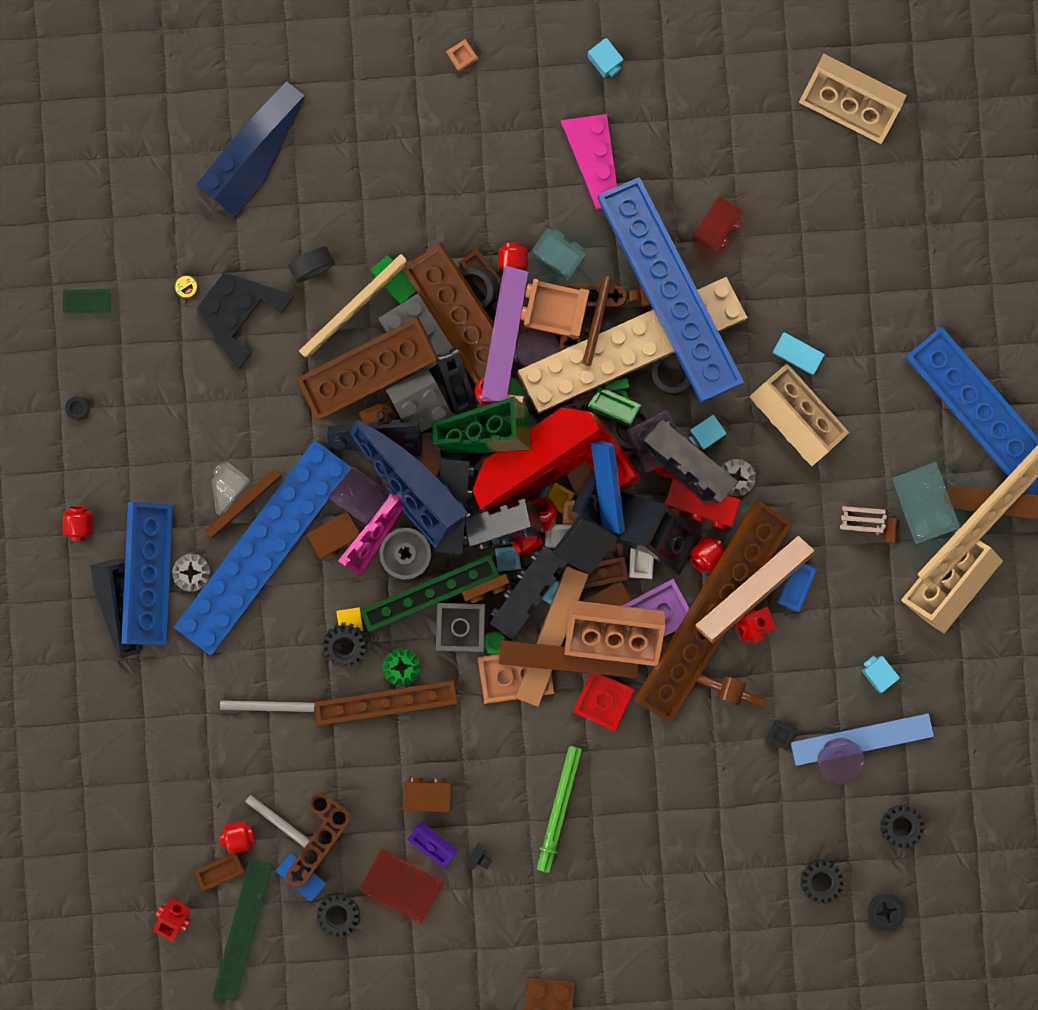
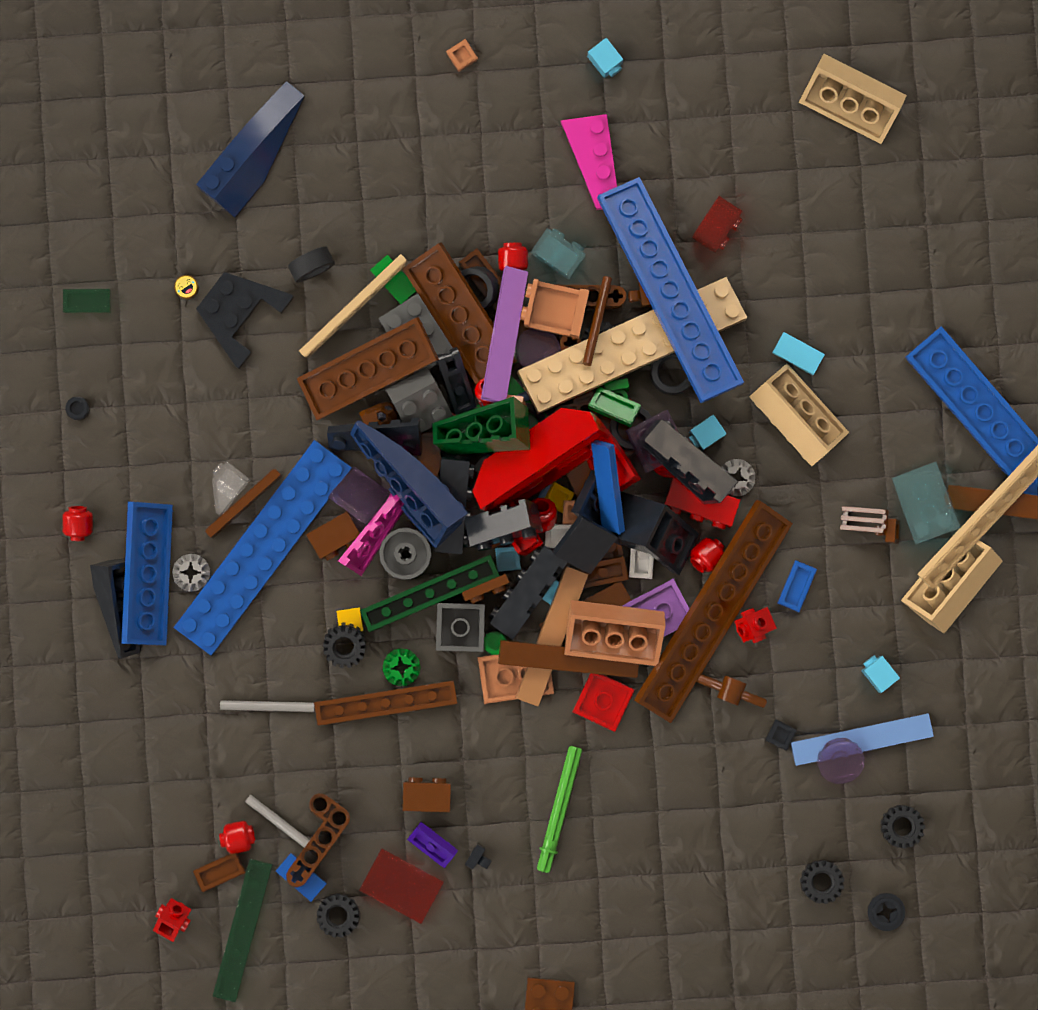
tile [696,536,815,644] -> none

